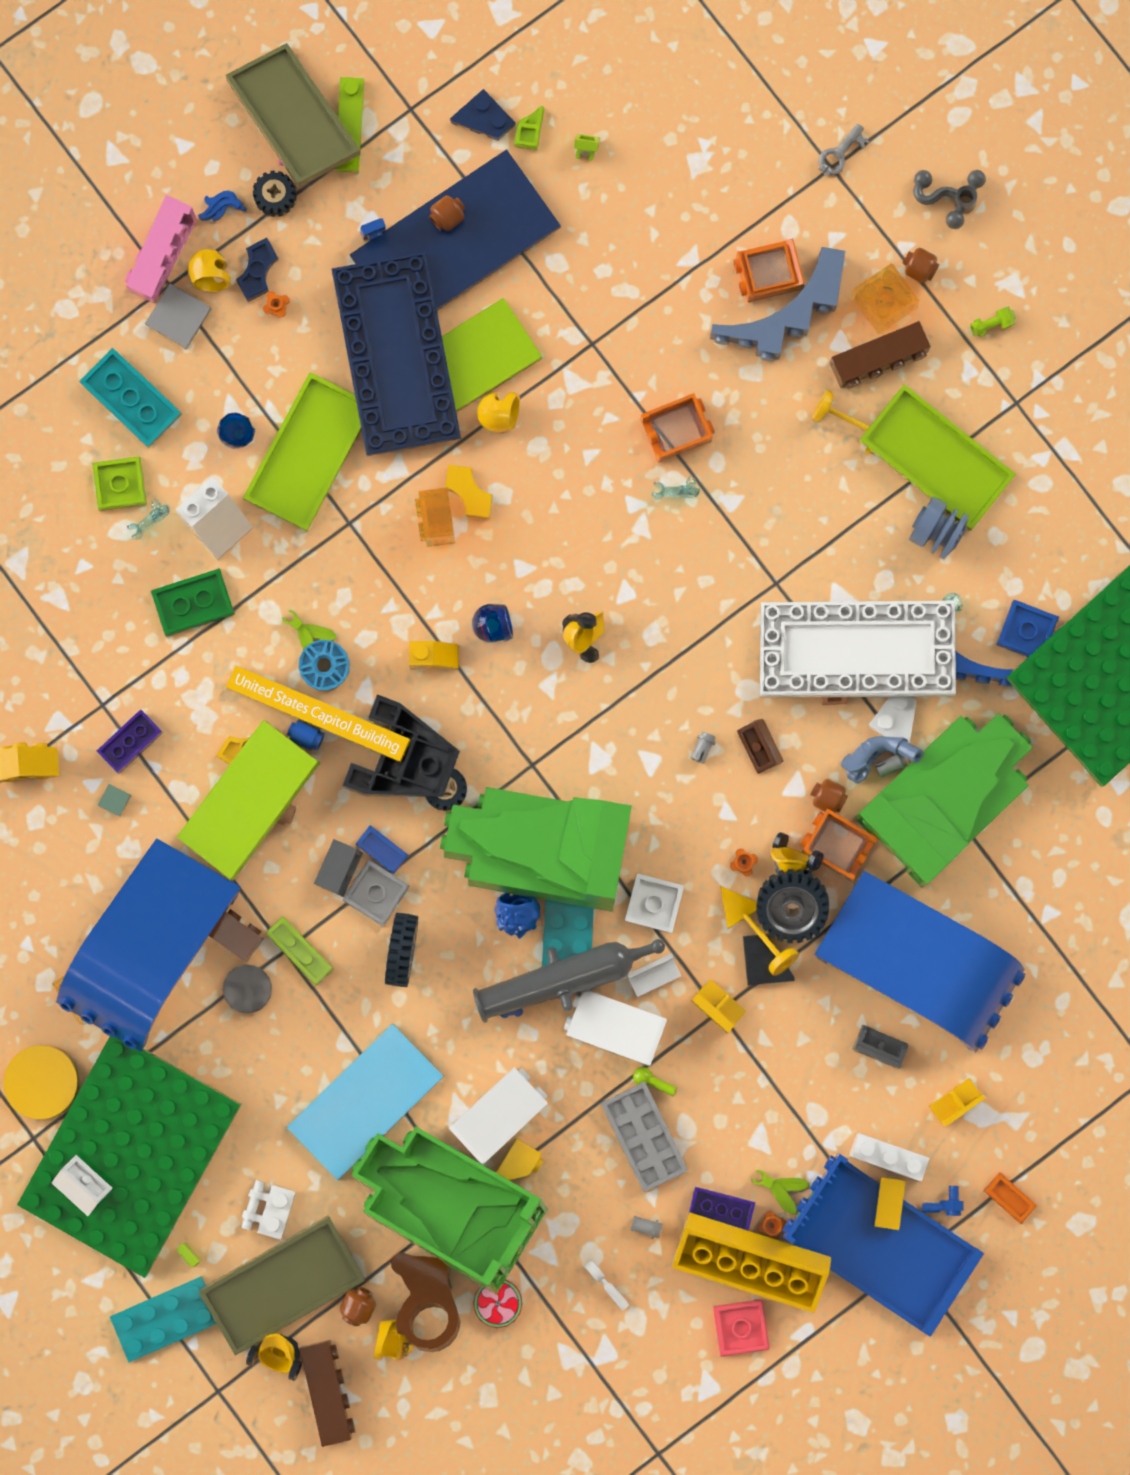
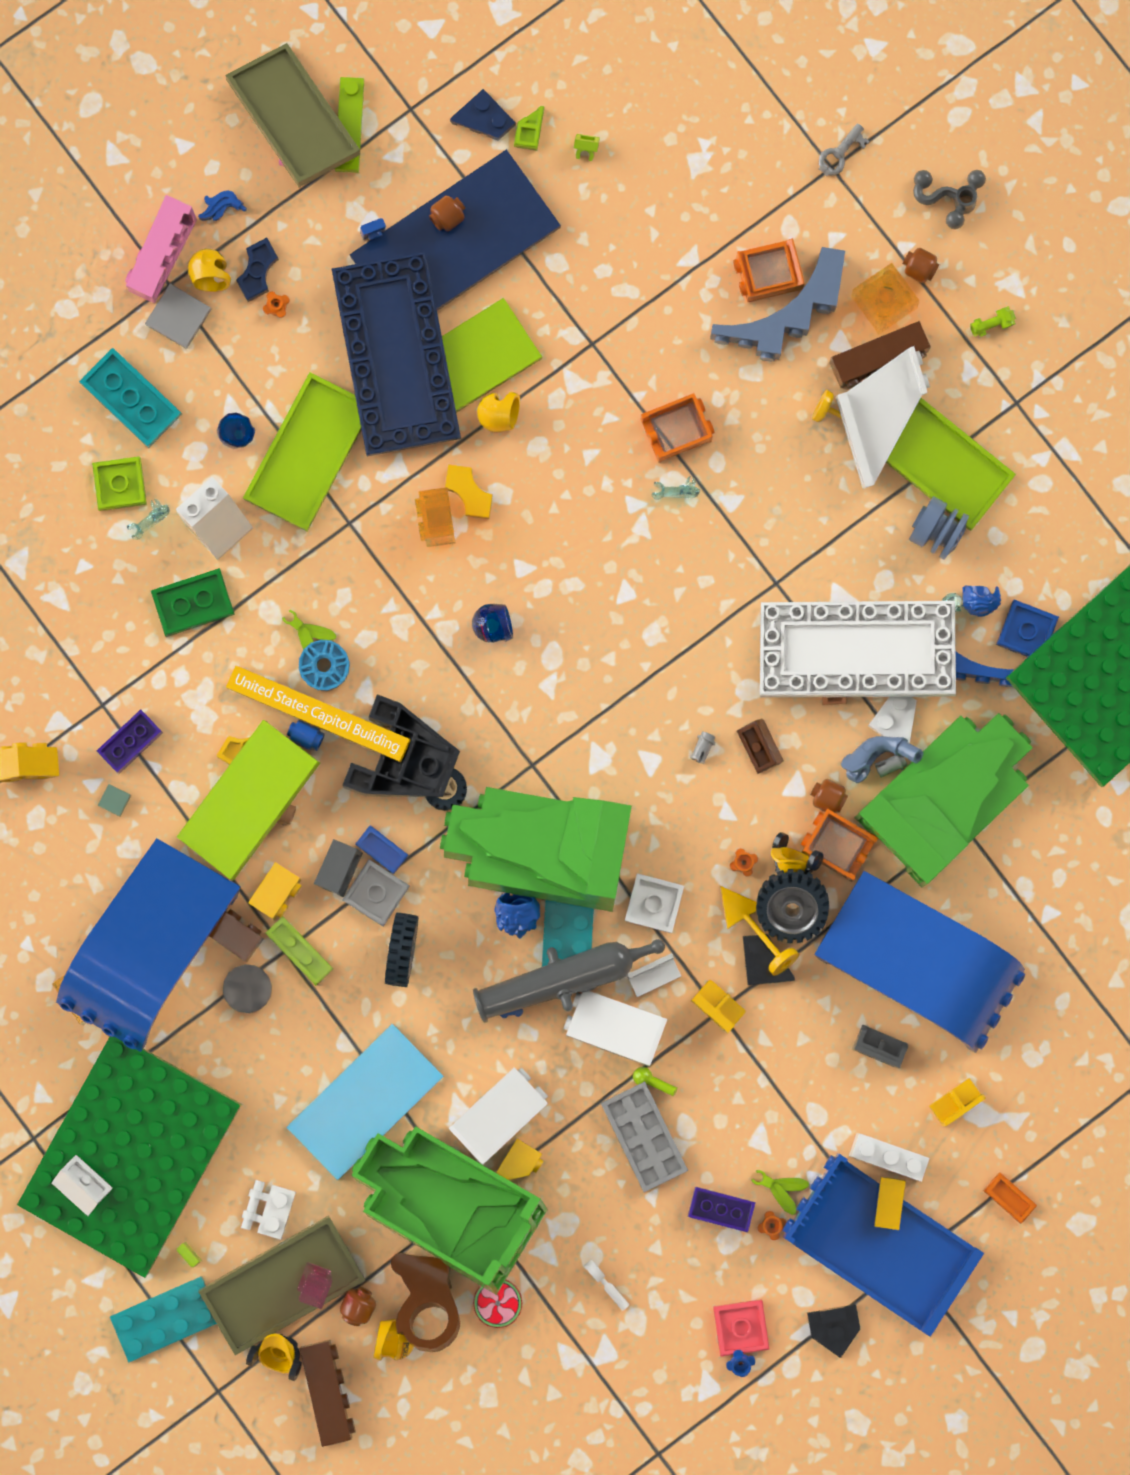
yellow tile [3,1045,78,1119] -> none
black wheel [253,170,297,217] -> none
yellow slope [409,641,459,669] -> none
yellow cap [562,611,605,663] -> none
light grey pin [630,1216,663,1239] -> none
yellow brick [672,1212,831,1313] -> none
blue piece [922,1186,964,1216] -> none
none -> yellow brick [248,862,302,920]
none -> clear pink panel [297,1262,333,1309]
none -> blue plate [726,1350,756,1377]
none -> black plate [807,1304,860,1358]
none -> white piece [835,346,930,489]
none -> blue hair [962,585,1001,617]

